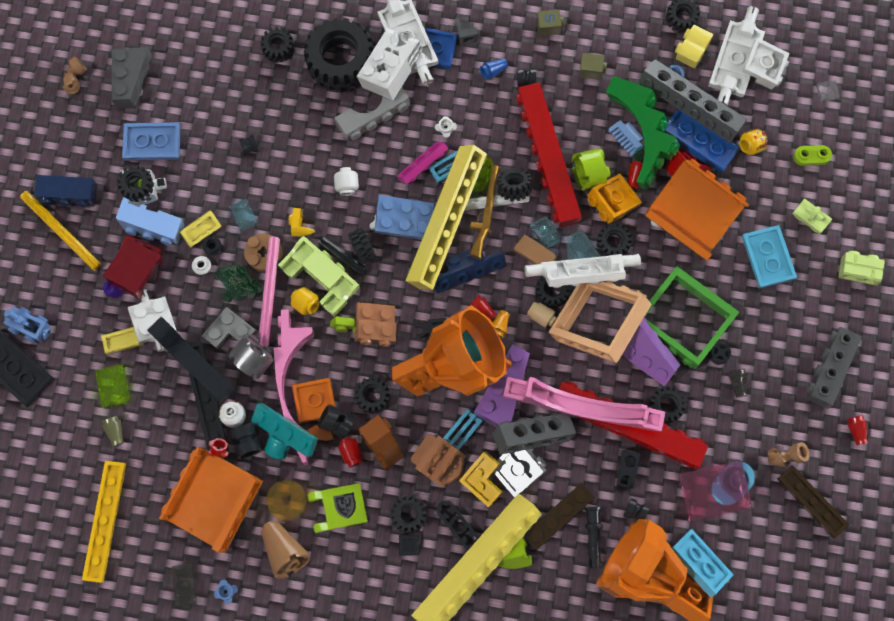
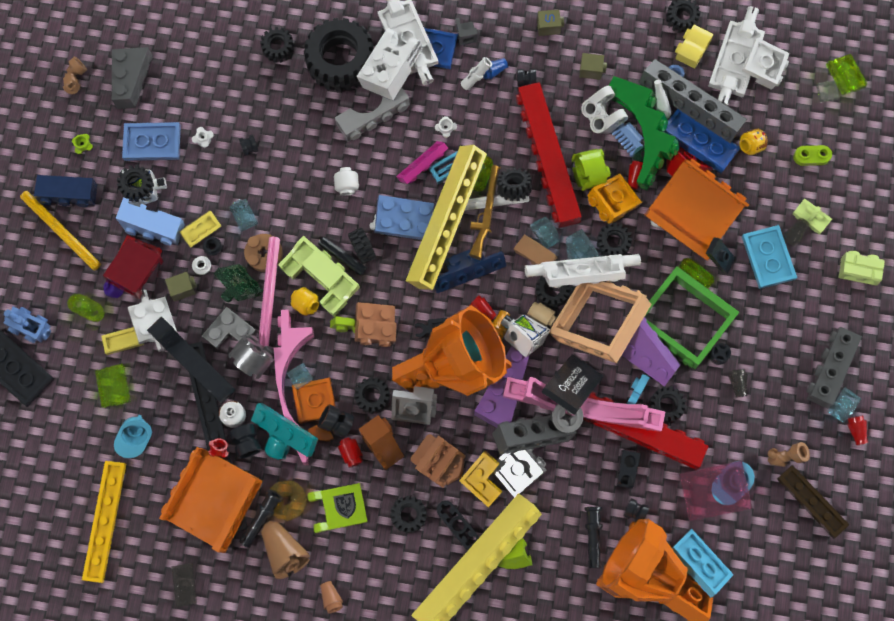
olive cone [102,416,124,446] -> none
medium blue plate [214,580,238,604] -> none
yellow plate [289,208,315,237] -> none
black tile [399,535,419,556] -> none
medium azure tile [443,409,482,450] -> none
dark brown plate [523,483,595,551] -> none
none -> clear neon green plate [67,294,105,322]
none -> lime plate [72,134,93,154]
none -> medium azure piece [114,415,152,458]
none -> olive brick [165,272,197,302]
none -> white plate [192,127,214,148]
none -> black pin [239,489,283,548]
none -> clear light blue bracket [287,363,313,389]
none -> nougat cone [320,581,343,614]
none -> light grey plate [391,386,437,425]
none -> white pin [461,57,492,90]
none -> white torso [501,315,550,357]
none -> black tile [542,354,604,415]
none -> light grey gear [552,404,583,433]
none -> white piece [581,86,628,134]
none -> medium azure plate [627,374,650,404]
none -> white piece [654,80,671,119]
none -> clear neon green plate [679,258,715,288]
none -> black plate [706,237,735,274]
none -> clear smoke cone [783,217,810,247]
none -> clear neon green plate [826,54,868,95]
none -> clear light blue bracket [828,387,861,423]

